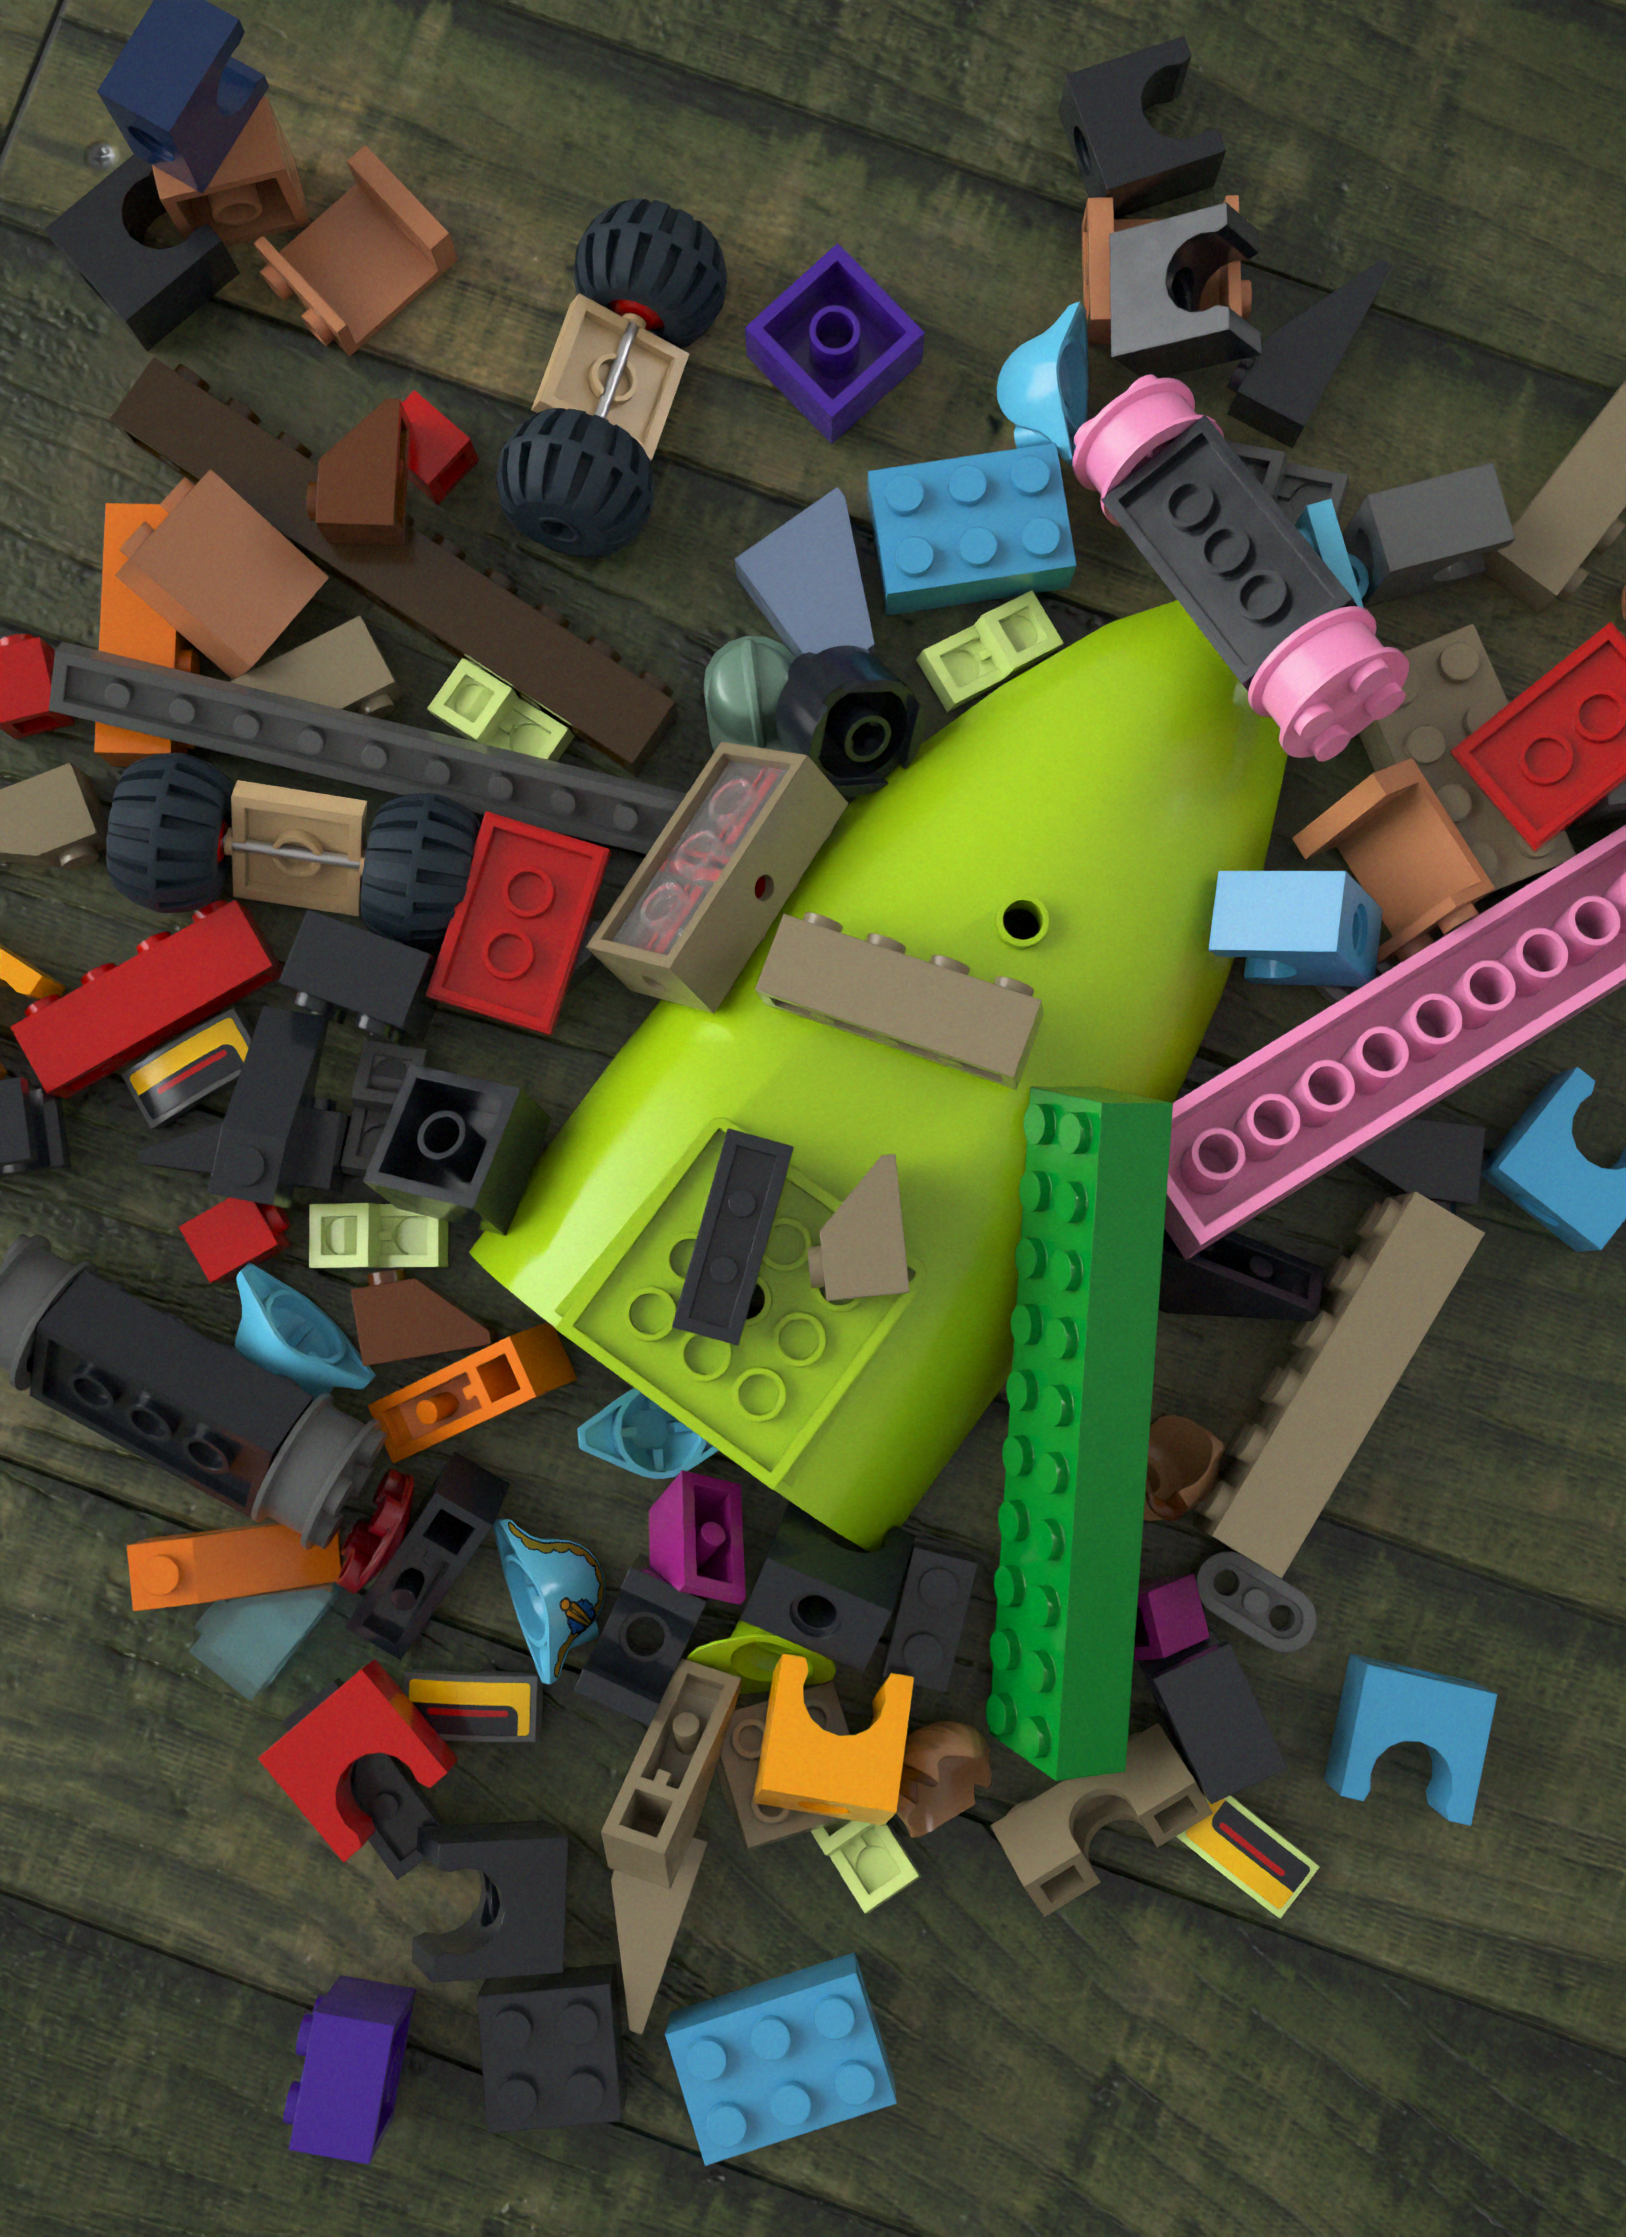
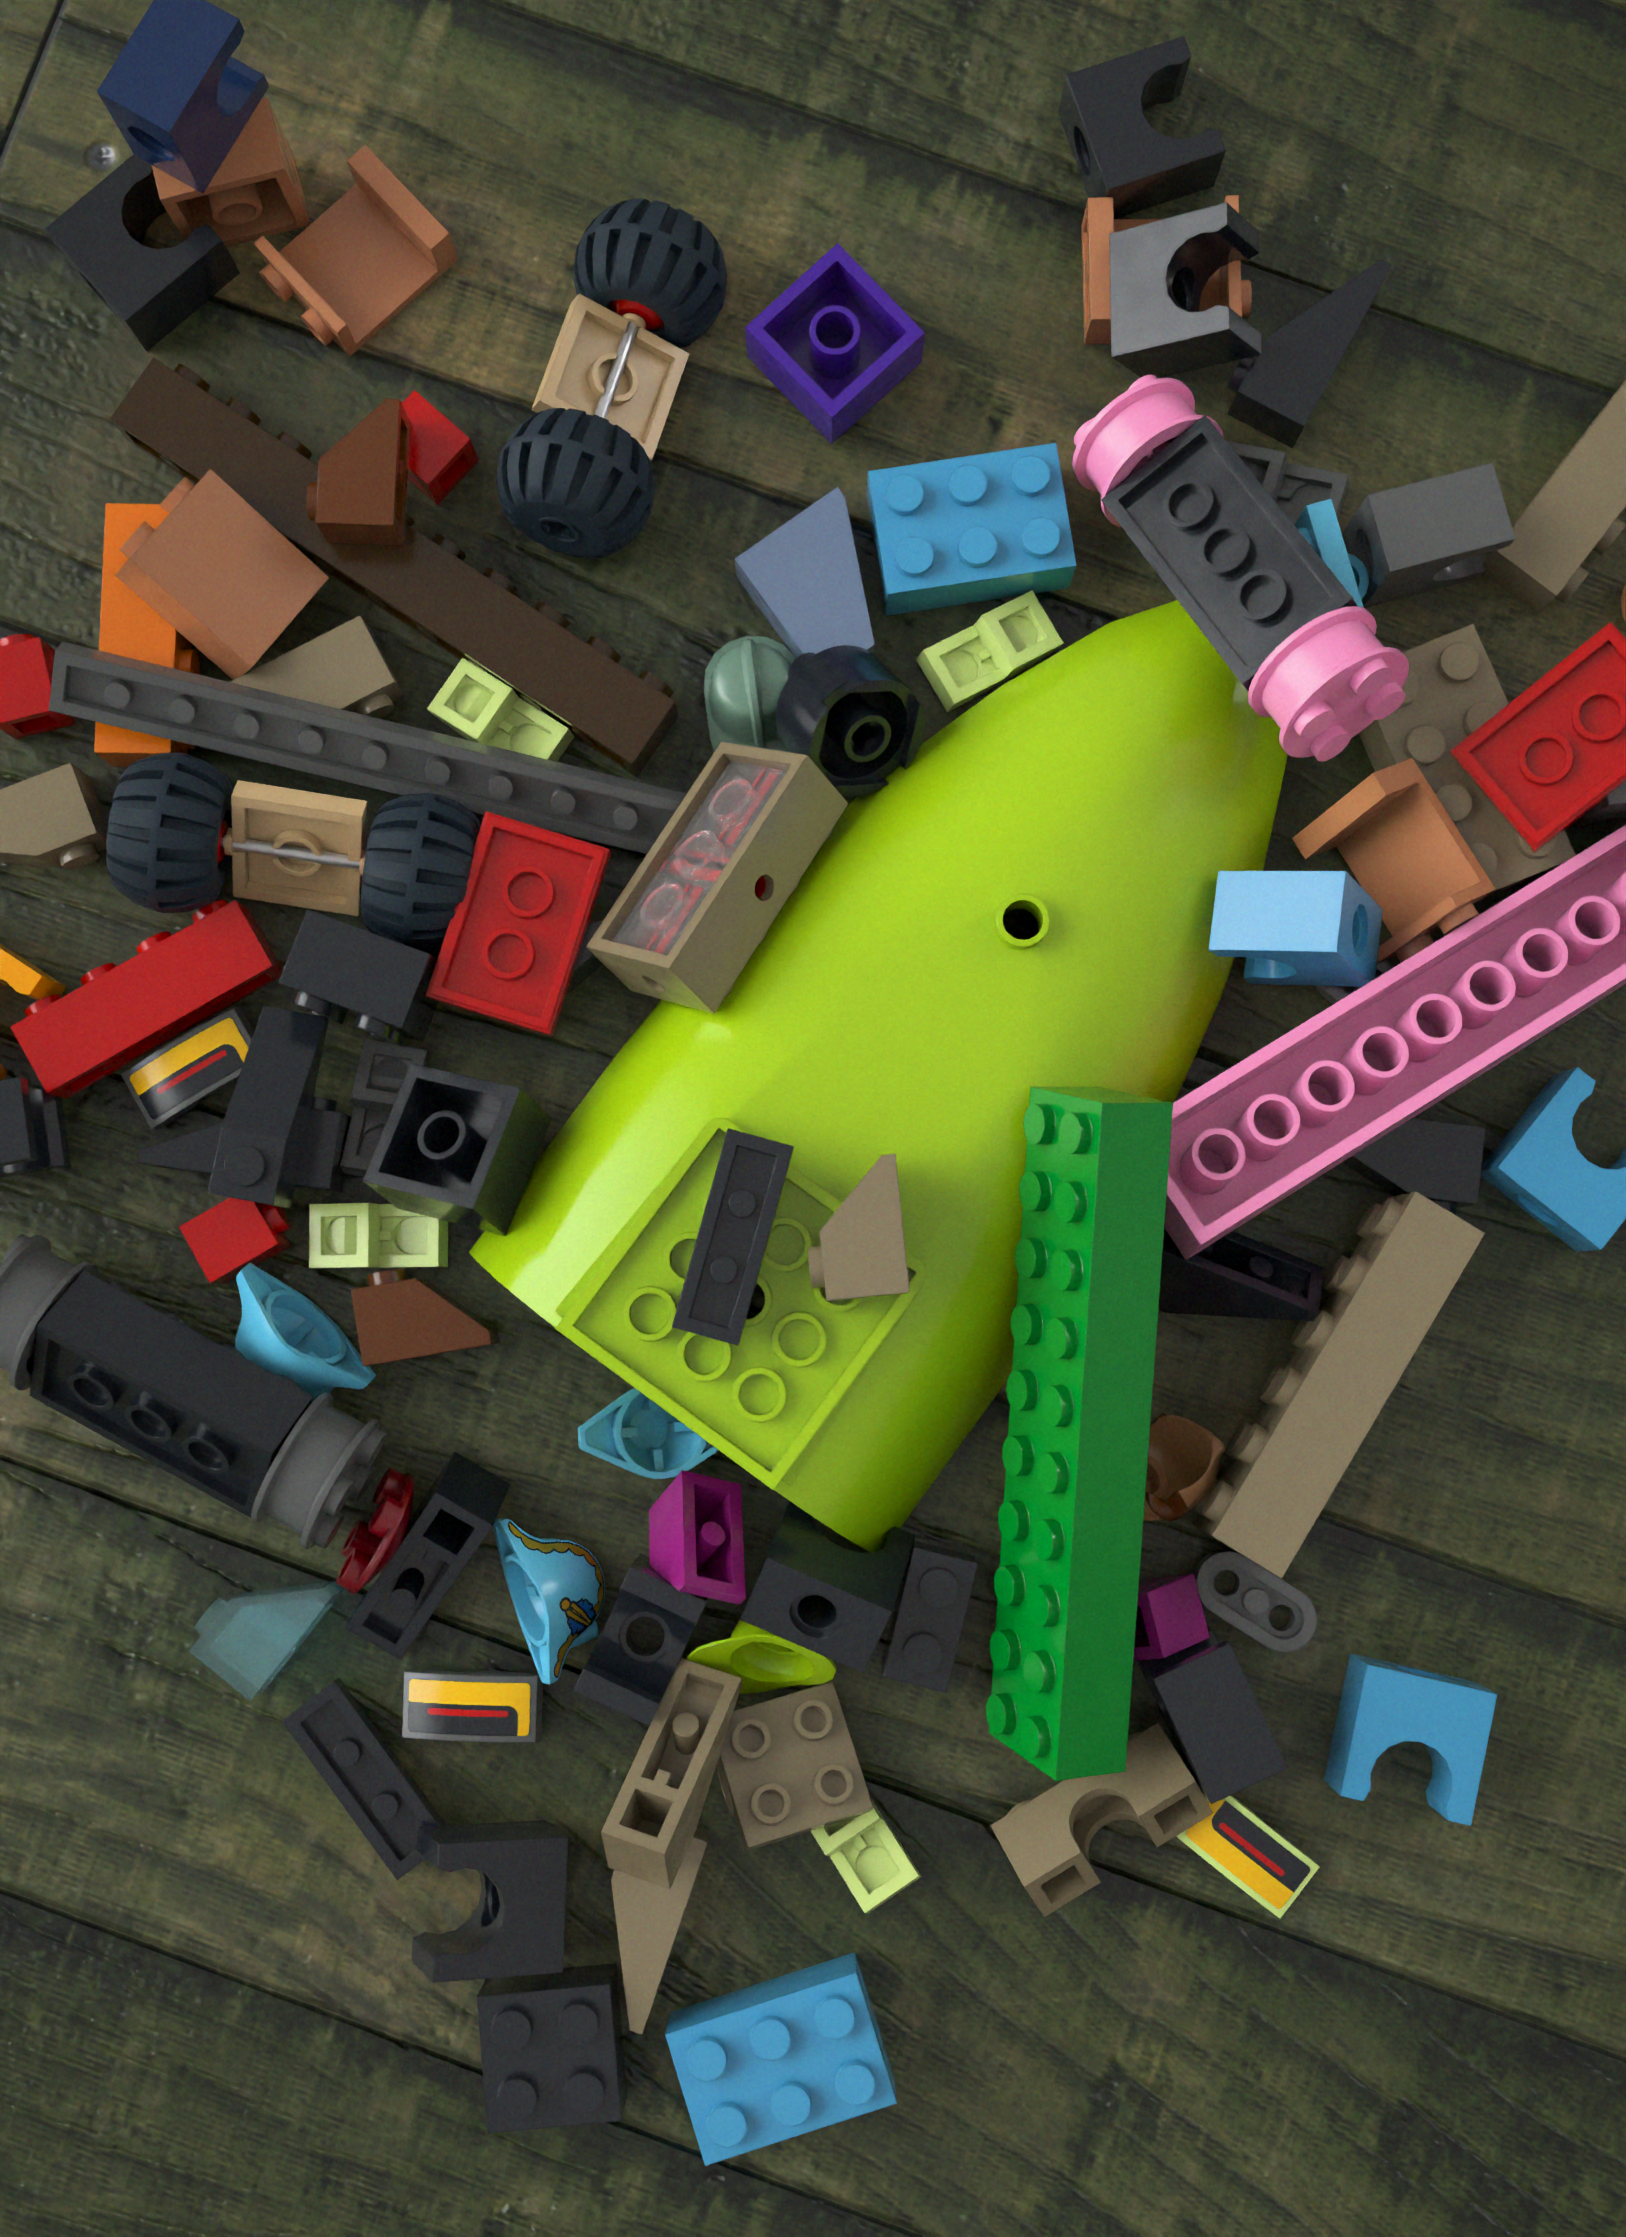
orange slope [127,1522,343,1611] -> none
red piece [257,1659,459,1863] -> none
dark purple brick [283,1975,417,2164] -> none
orange slope [367,1322,577,1464] -> none
light orange piece [753,1654,914,1826] -> none
dark tan brick [755,912,1044,1090] -> none
medium nougat hair [896,1720,993,1838] -> none
medium azure hat [997,301,1089,467] -> none

